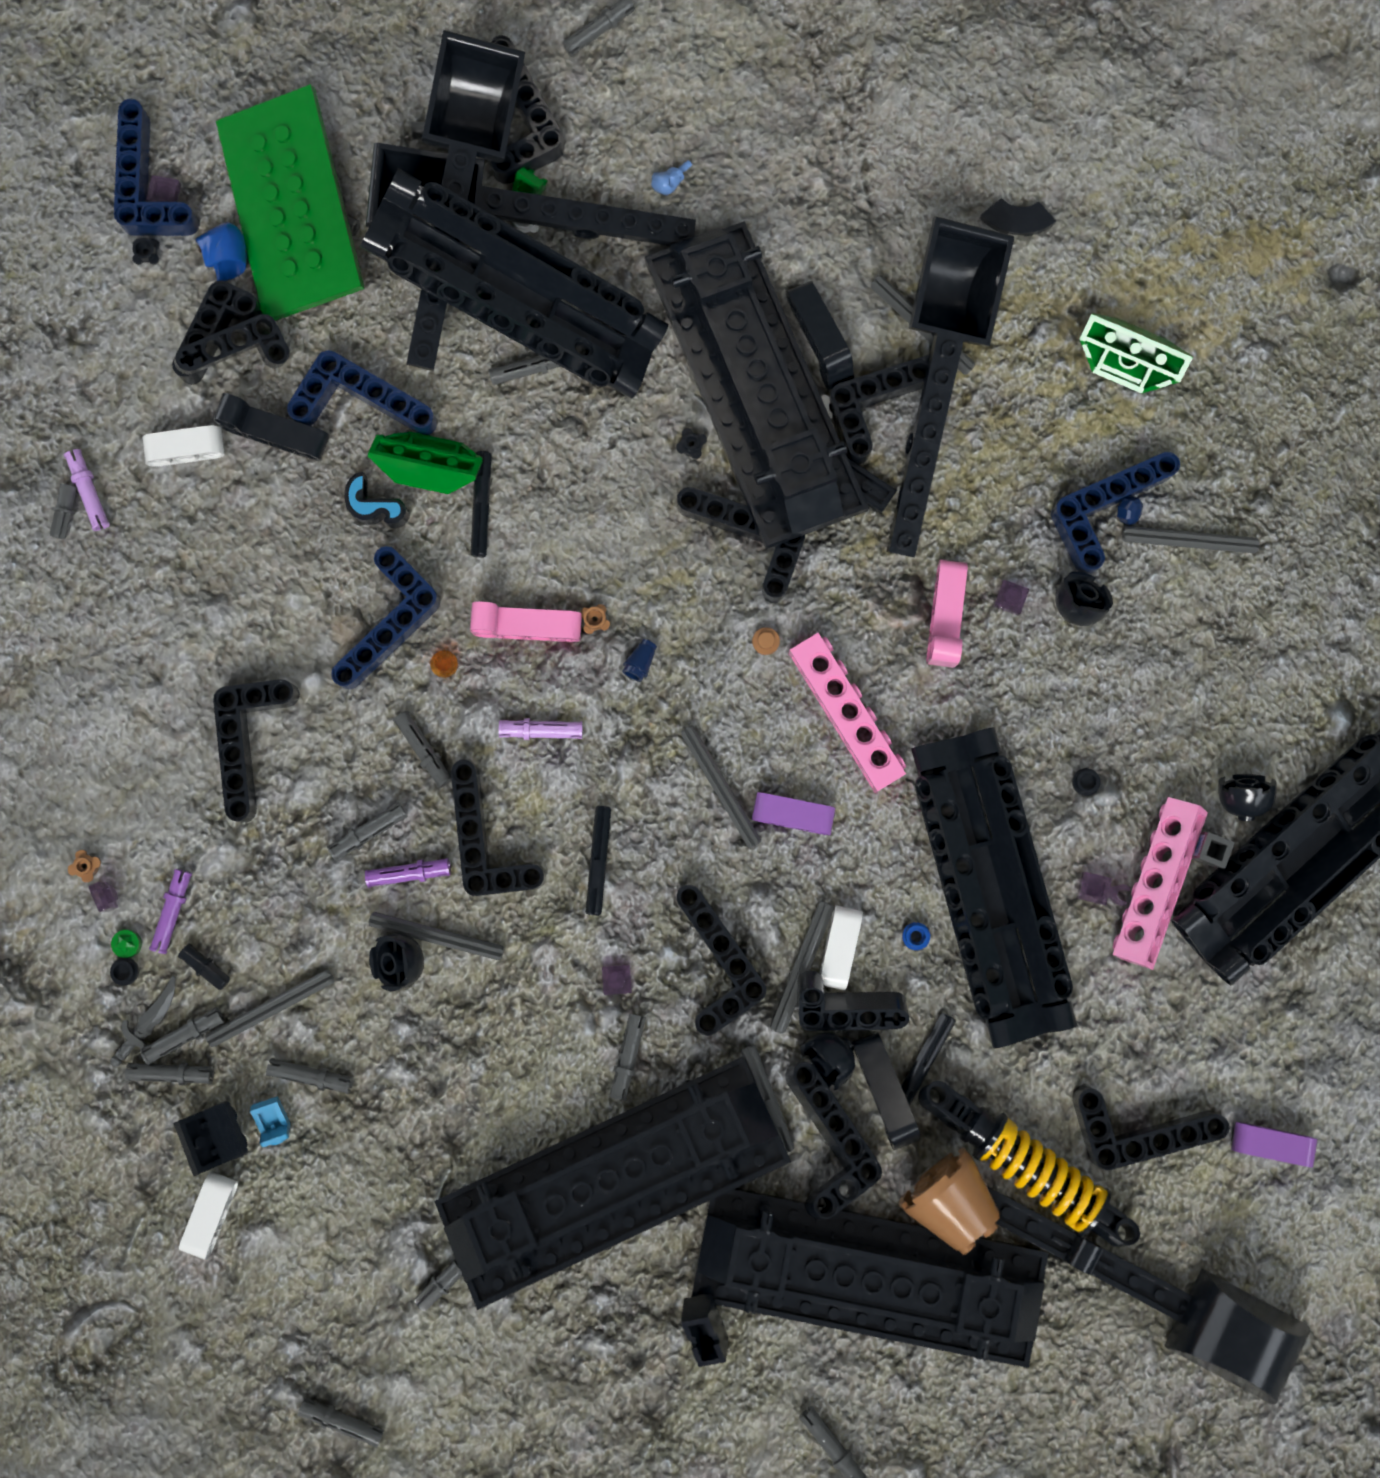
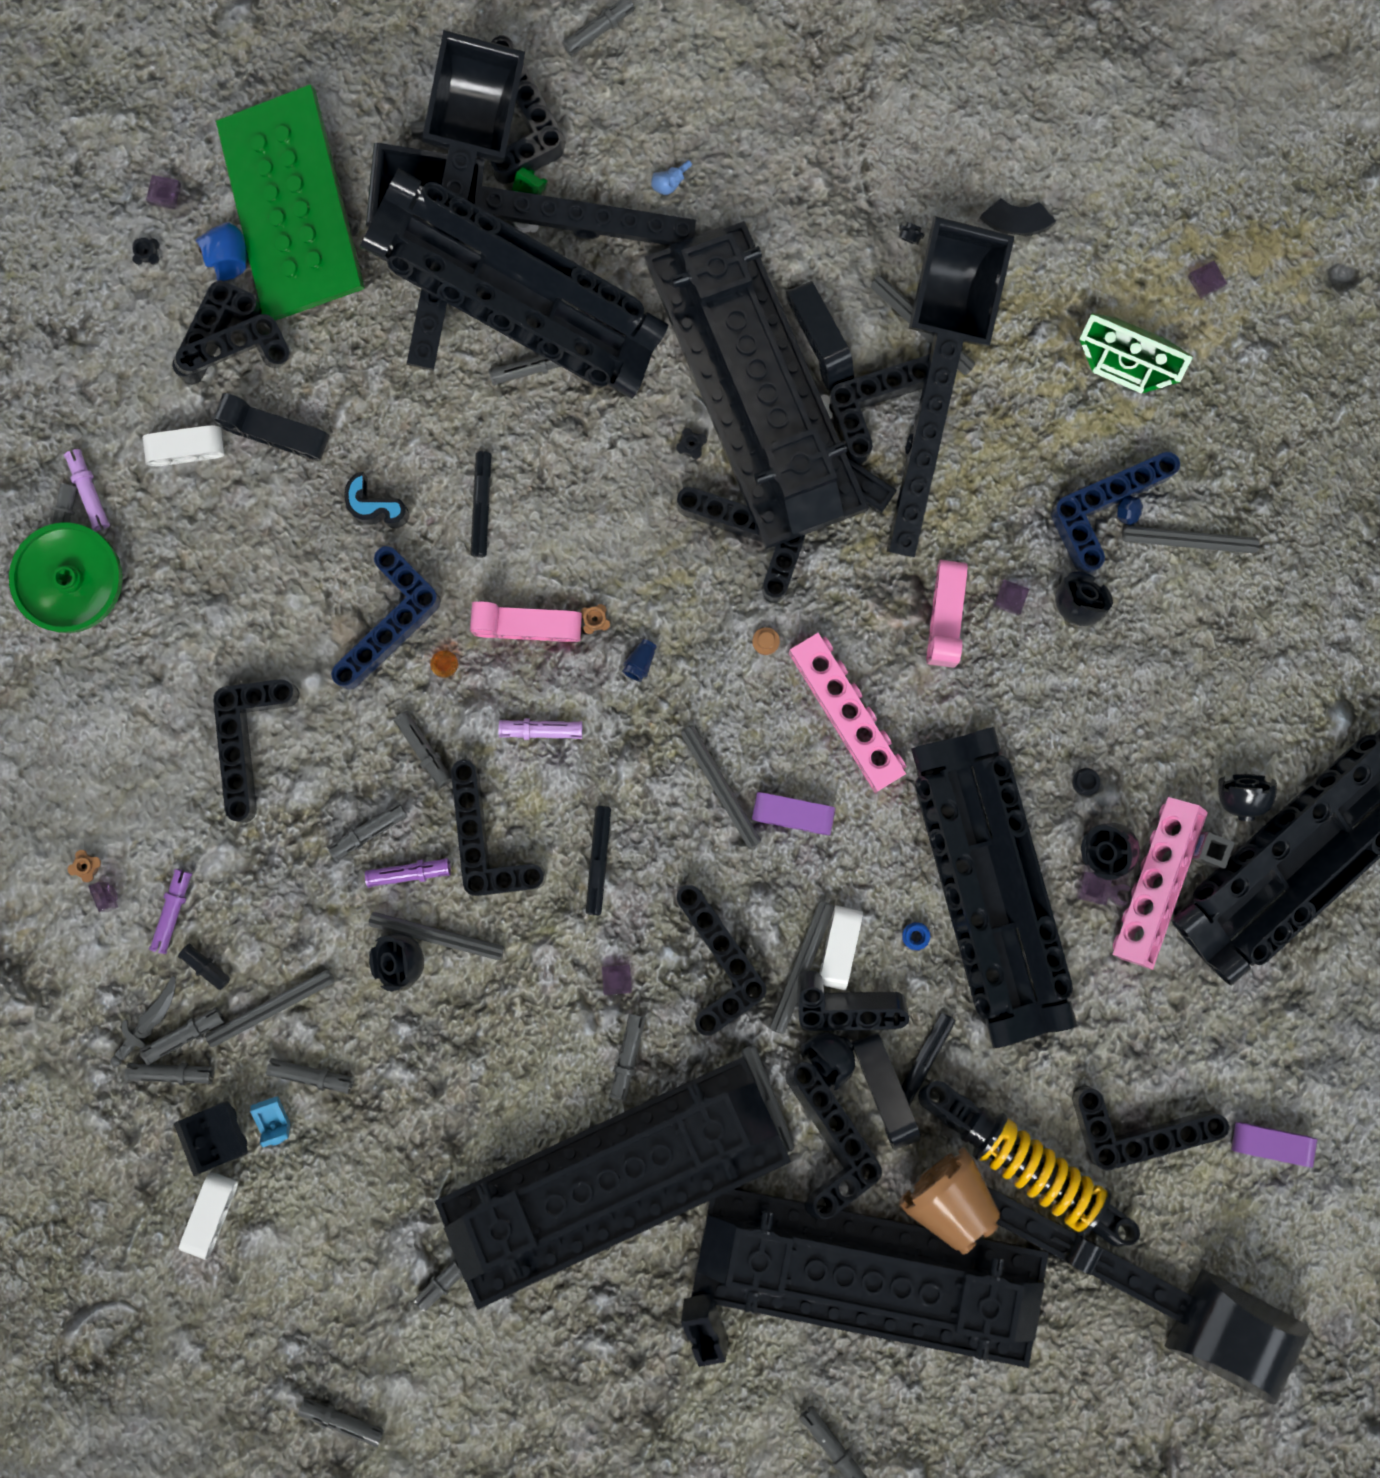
black plate [110,958,139,986] -> none
green tile [111,930,142,958] -> none
dark blue beam [114,98,200,236] -> none
dark blue beam [287,350,437,435] -> none
green wedge [368,432,483,494] -> none
none -> green dish [9,523,123,633]
none -> black plate [898,222,925,245]
none -> black cylinder [1081,823,1140,880]
none -> clear purple plate [1188,261,1227,299]

